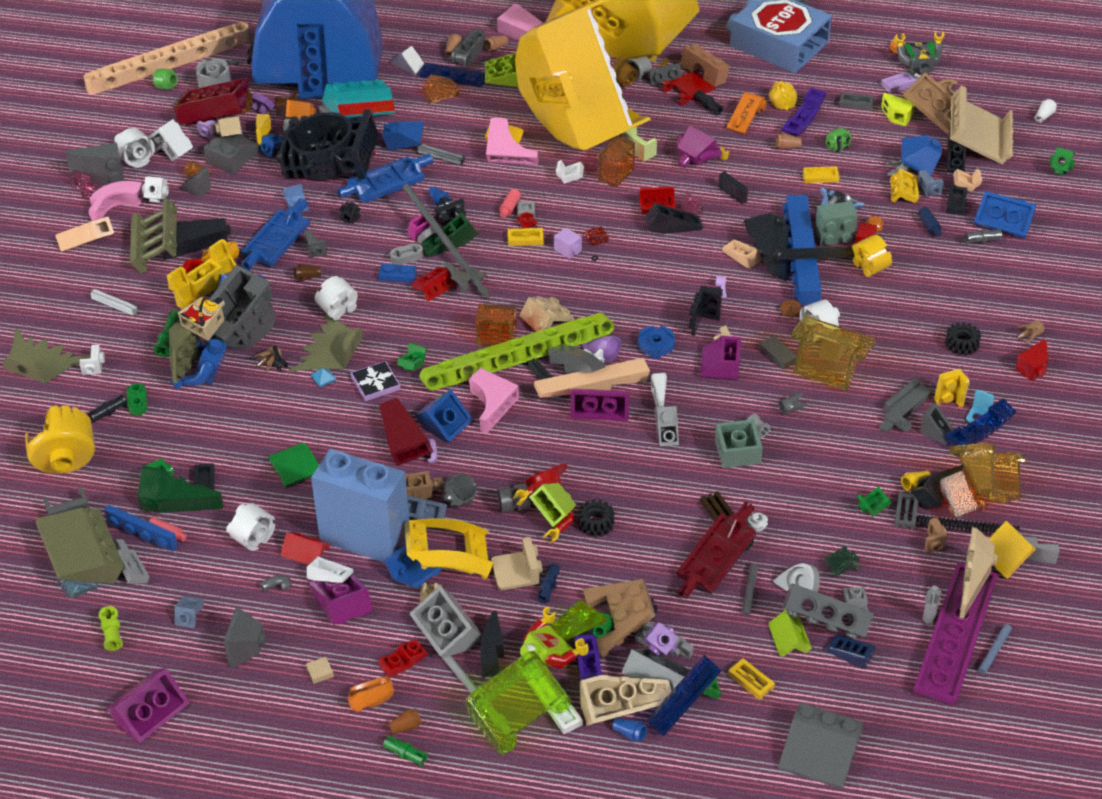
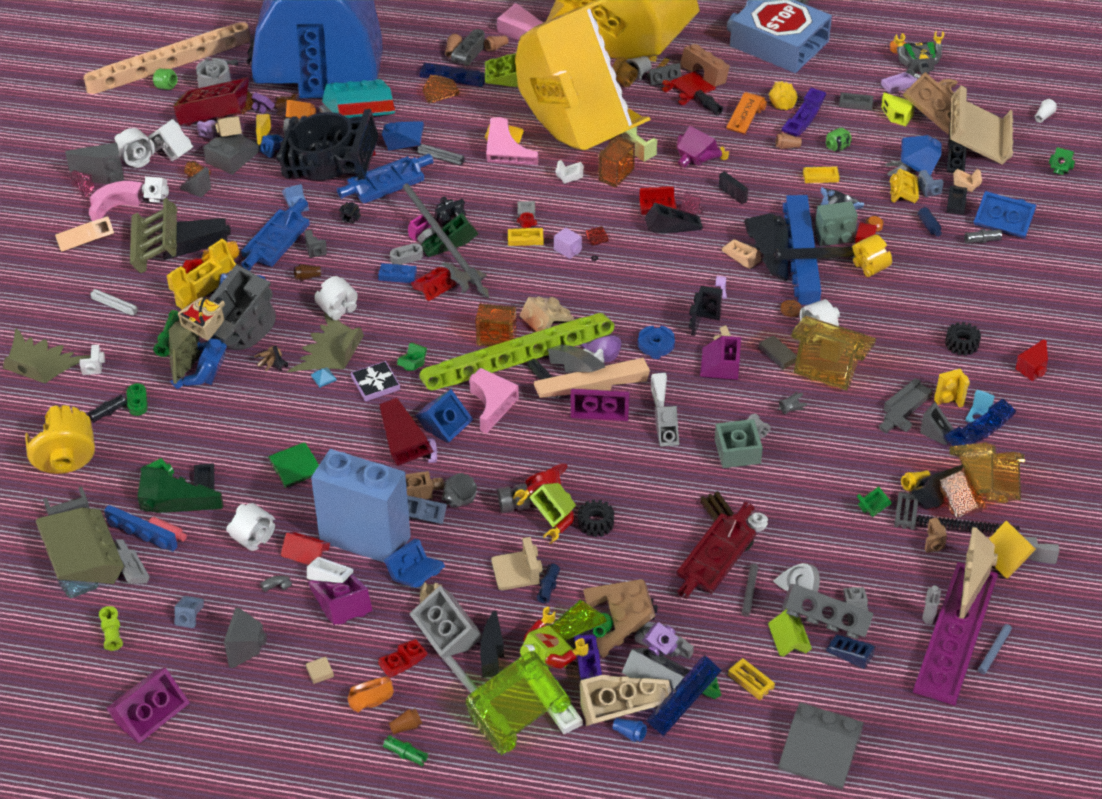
white slope [390,46,425,75] -> none
yellow wedge [404,518,494,579] -> none
blue cone [429,186,450,205] -> none
coral cylinder [499,189,521,218] -> none
clear green bracket [824,546,860,577] -> none
medium nougat piece [1017,320,1044,345] -> none

